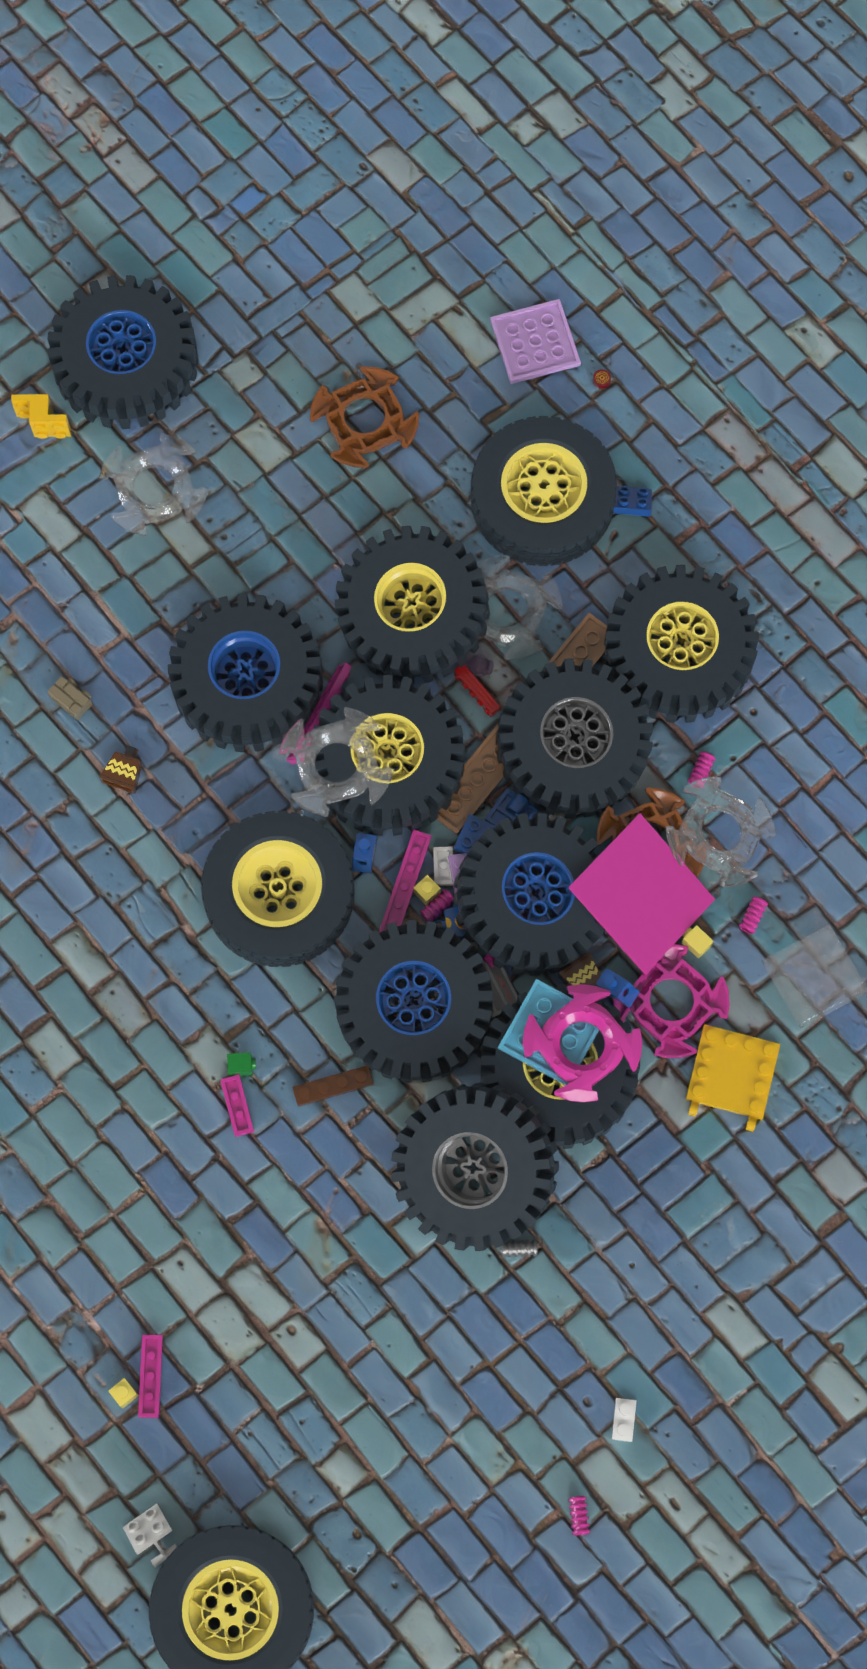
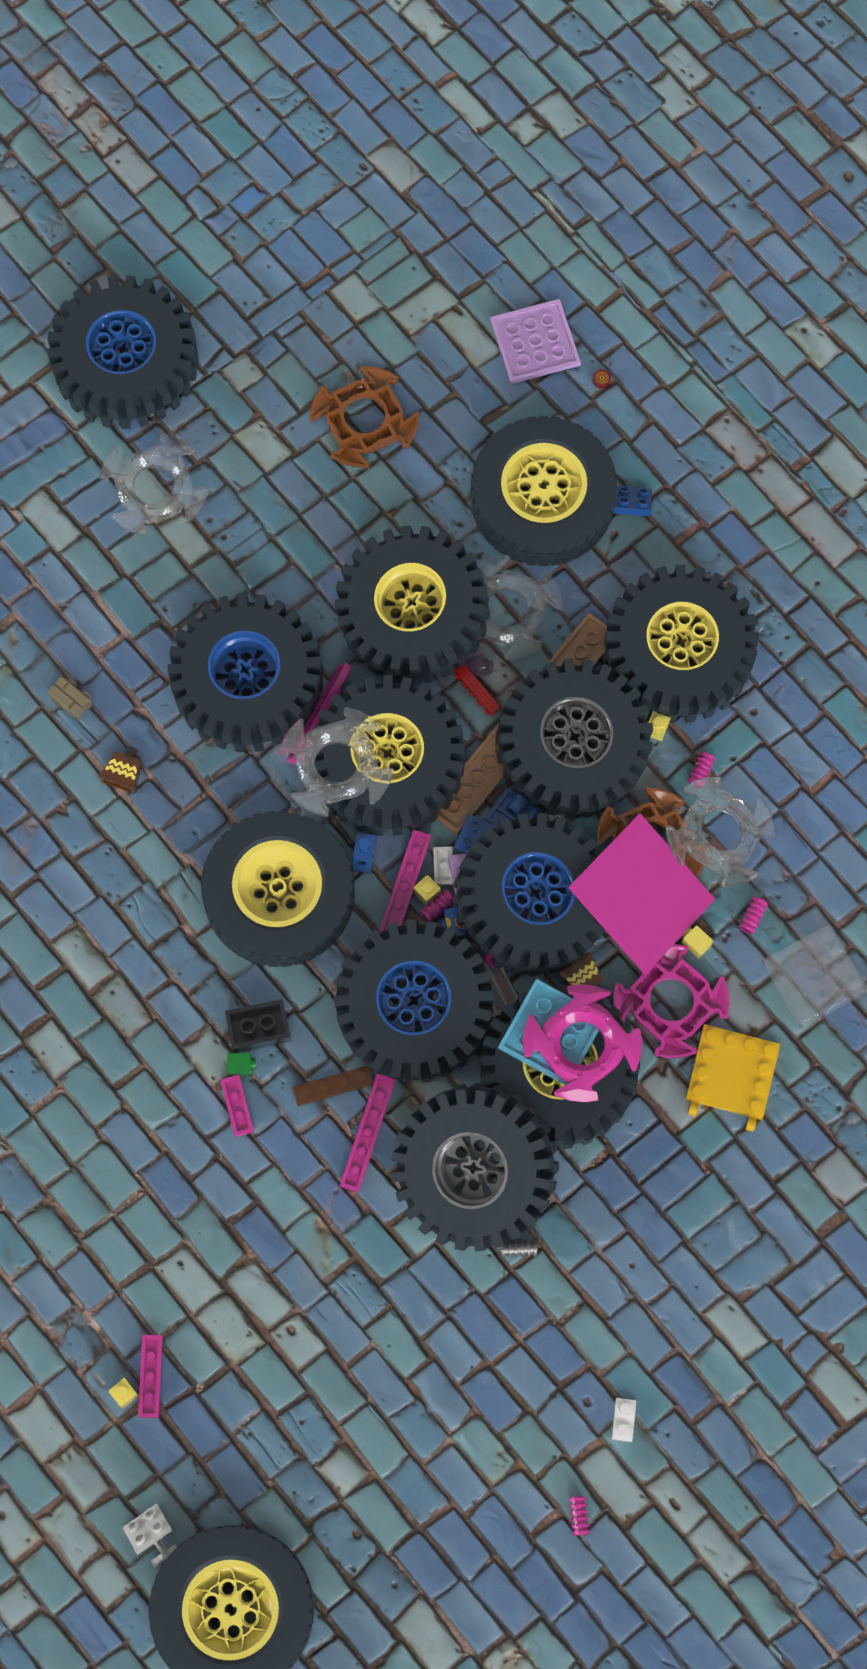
yellow bracket [11,394,71,439] -> none
blue torso [596,968,640,1008] -> none
none -> black brick [225,999,291,1053]
none -> dark pink plate [340,1074,396,1193]
none -> light yellow brick [648,711,671,742]

